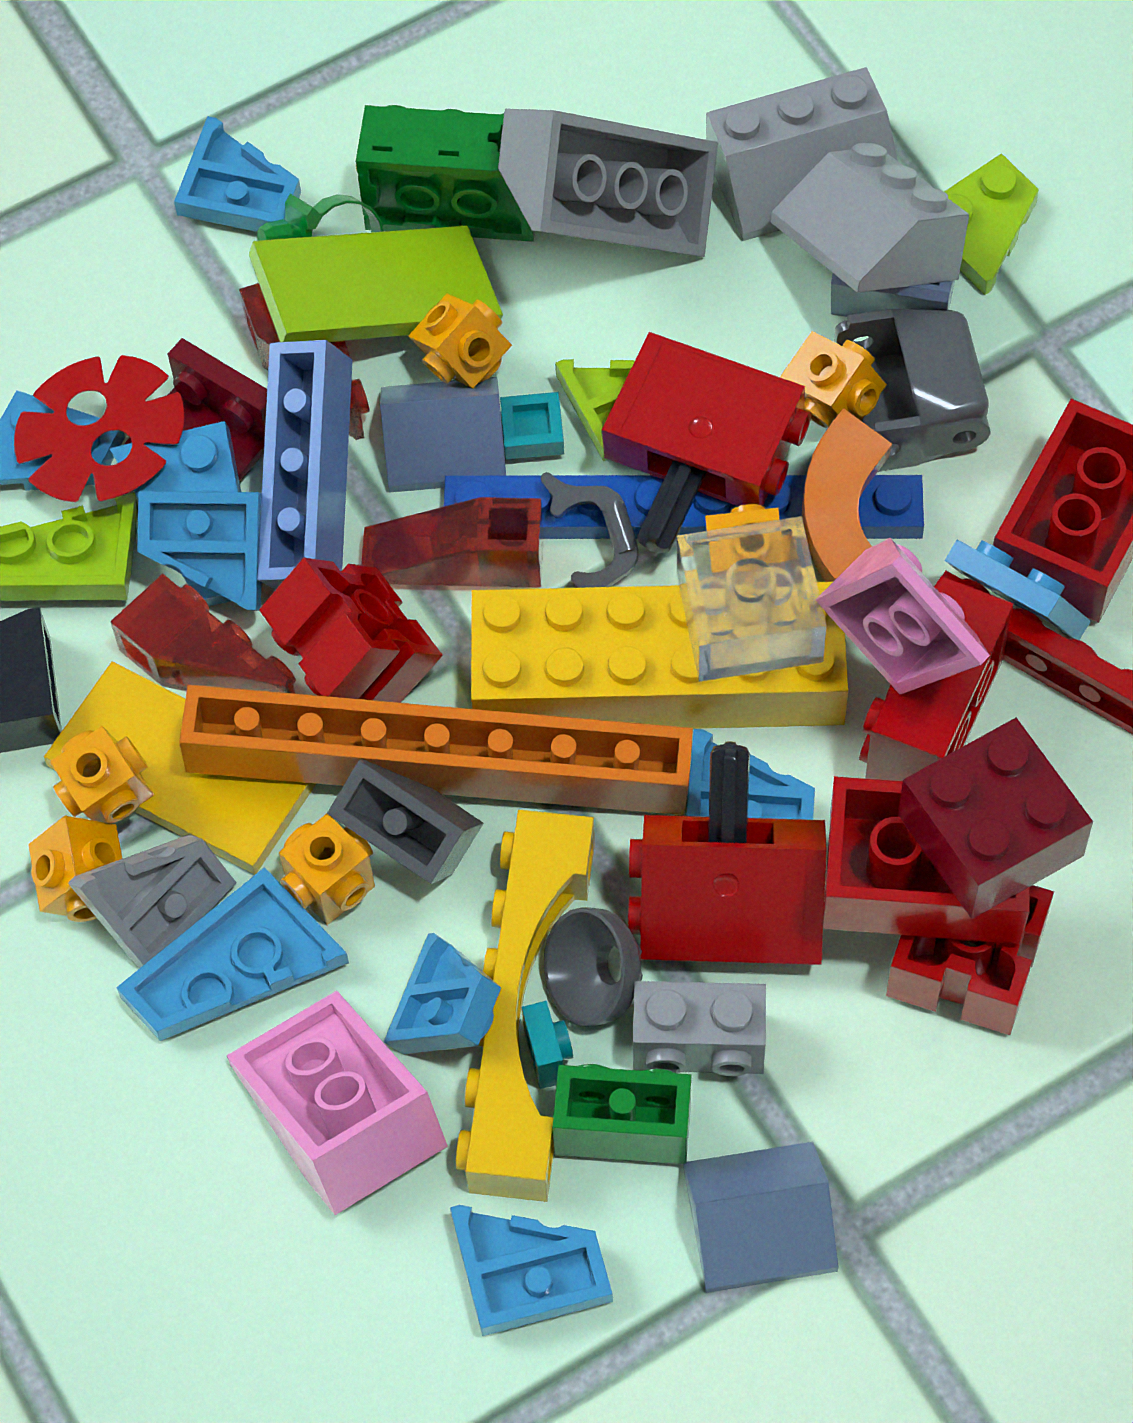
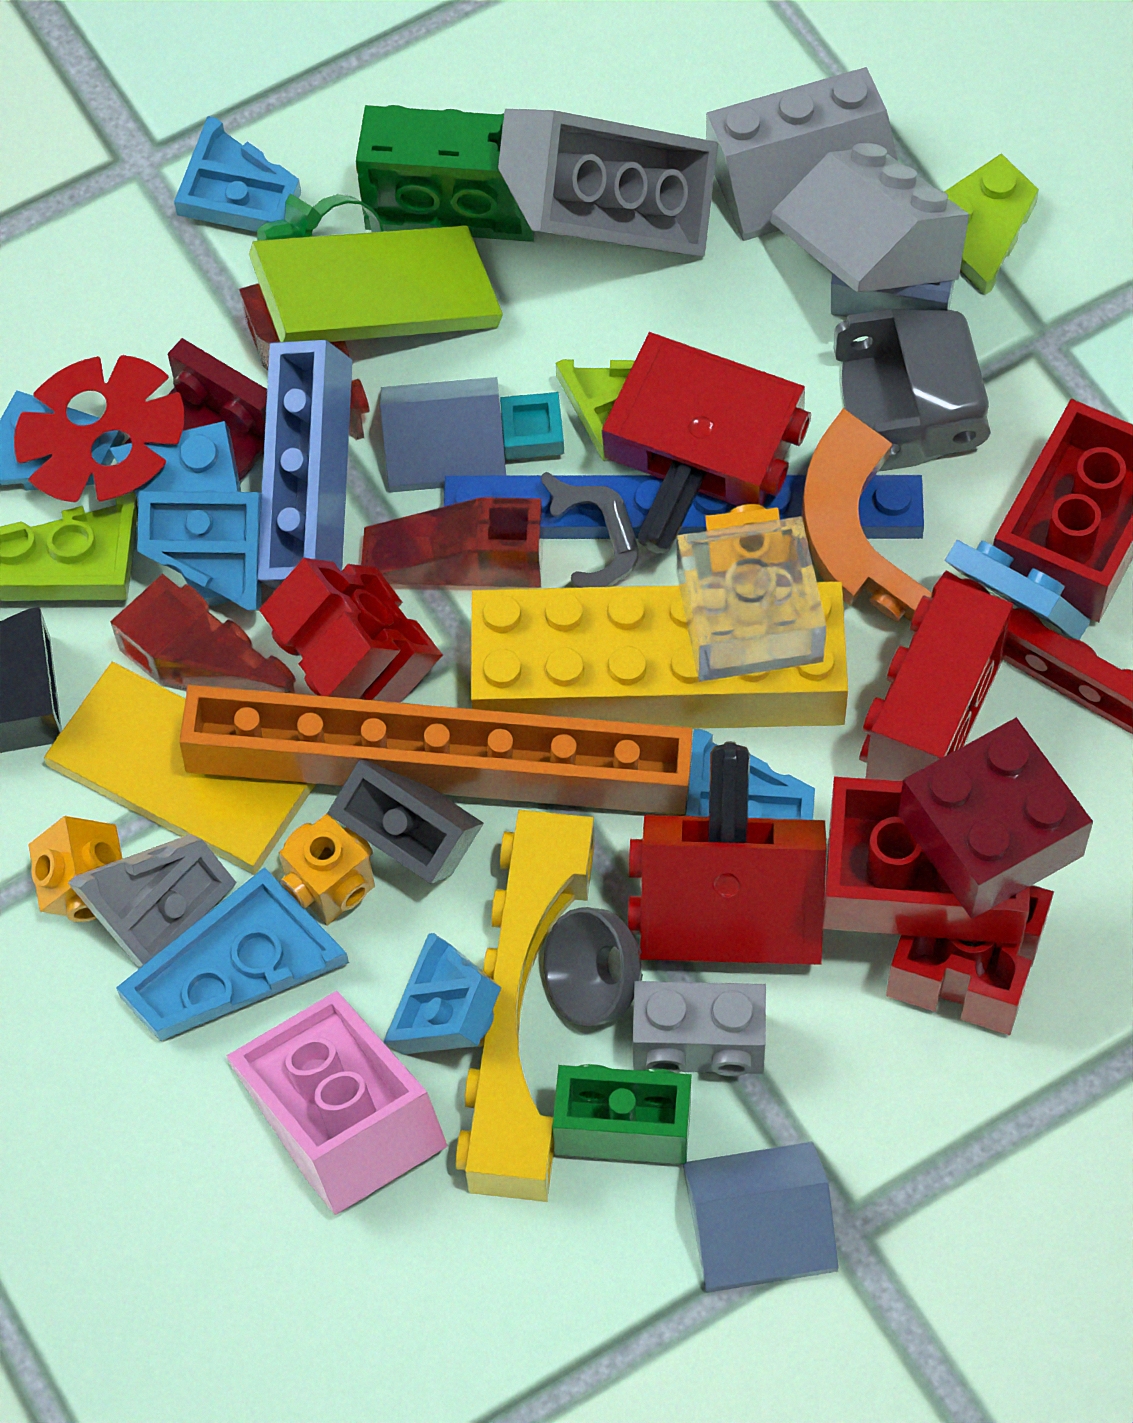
light orange brick [50,726,154,824] -> none
light orange brick [408,294,512,388] -> none
dark azure wing [450,1205,613,1337] -> none
teal plate [521,1000,573,1089] -> none
light orange brick [780,331,886,428] -> none
bright pink slope [815,538,990,694] -> none

